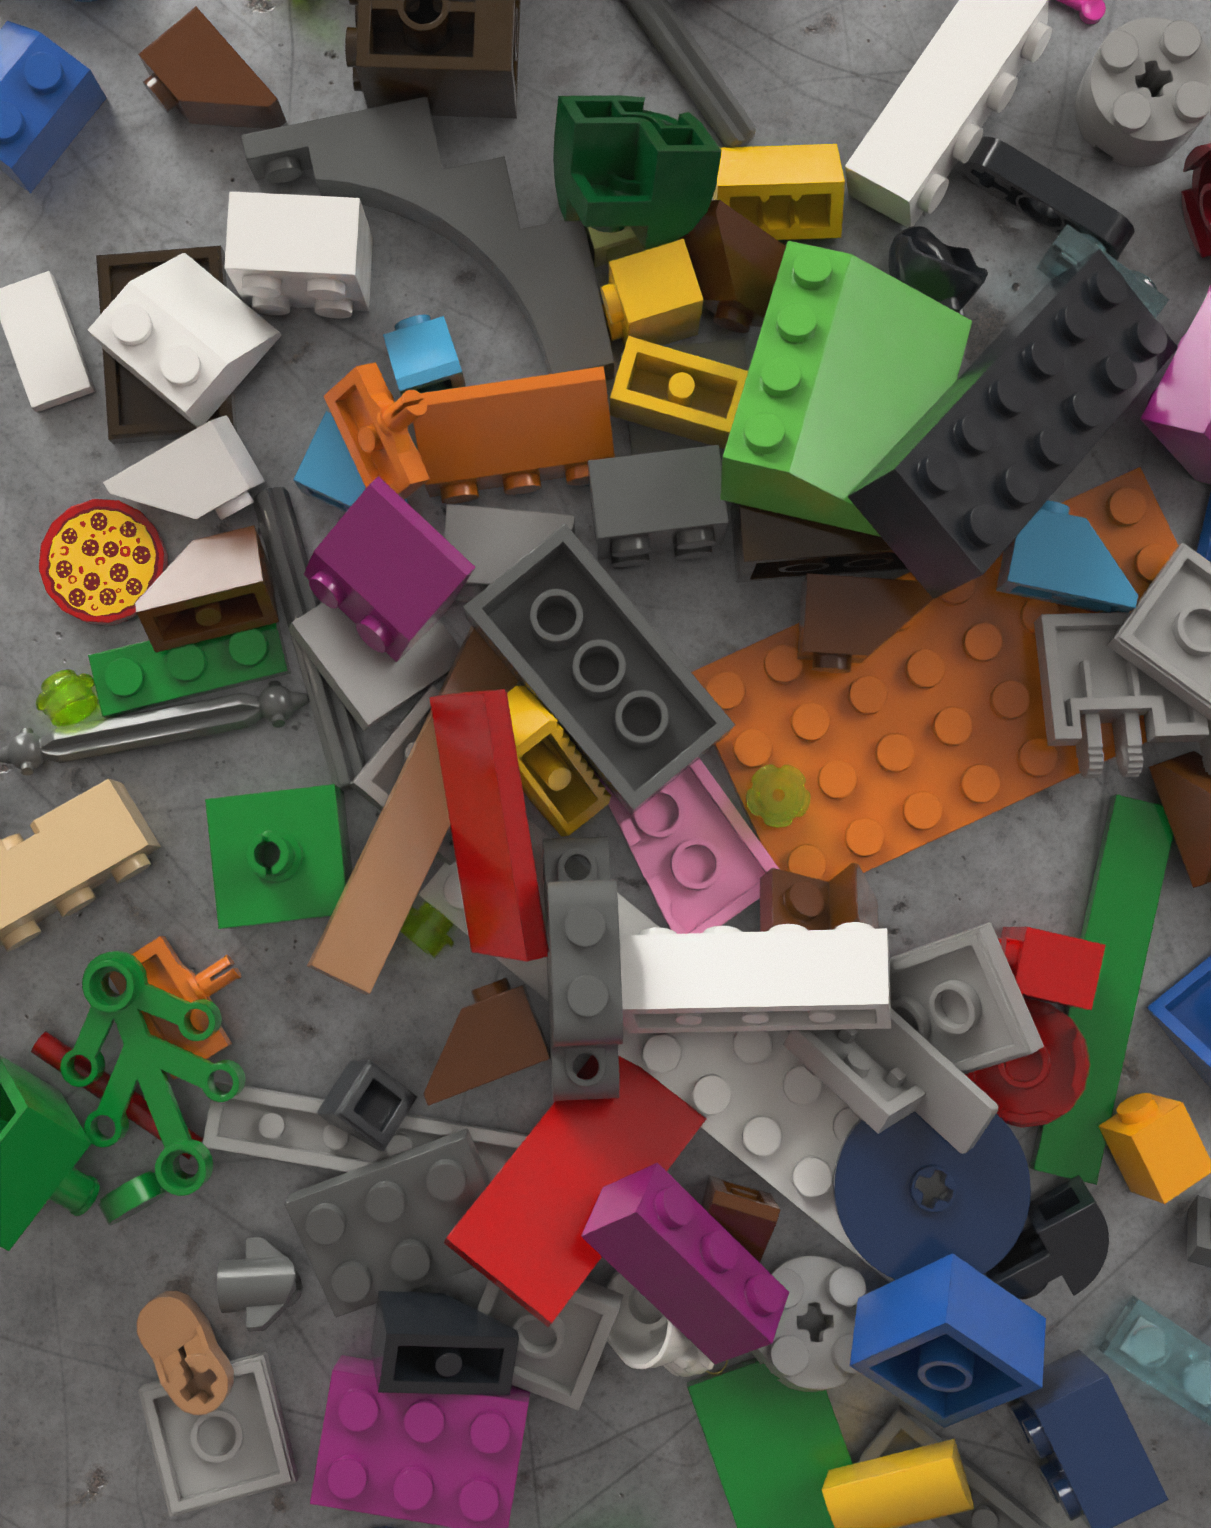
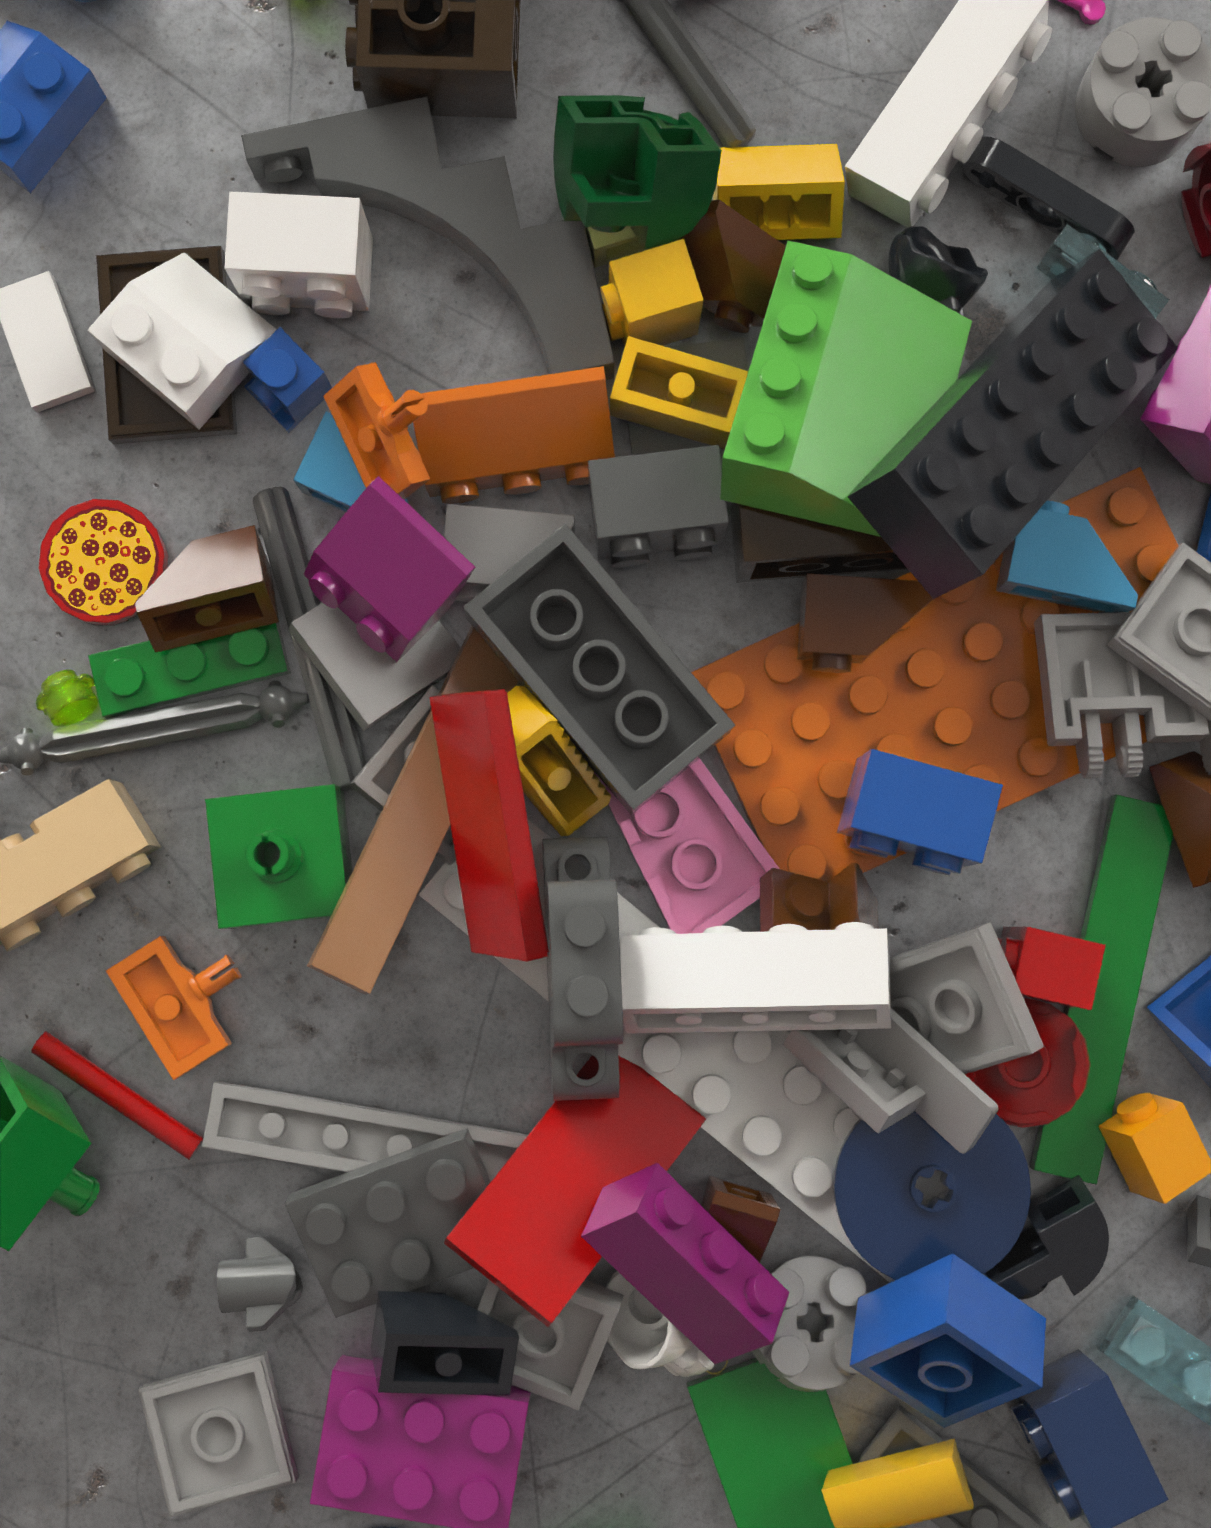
green plant [60,951,246,1196] -> none
green tile [98,1171,167,1225] -> none
white slope [103,415,265,520] -> none
medium nougat piece [136,1291,234,1415] -> none
reddish brown slope [138,6,287,129] -> none
black slope [317,1059,417,1151] -> none
dark azure slope [383,314,466,396] -> none
clear neon green plate [400,901,455,959] -> none
reddish brown slope [423,977,551,1106] -> none
clear neon green plate [746,764,811,828] -> none
none -> blue brick [243,327,332,433]
none -> blue brick [837,749,1003,875]

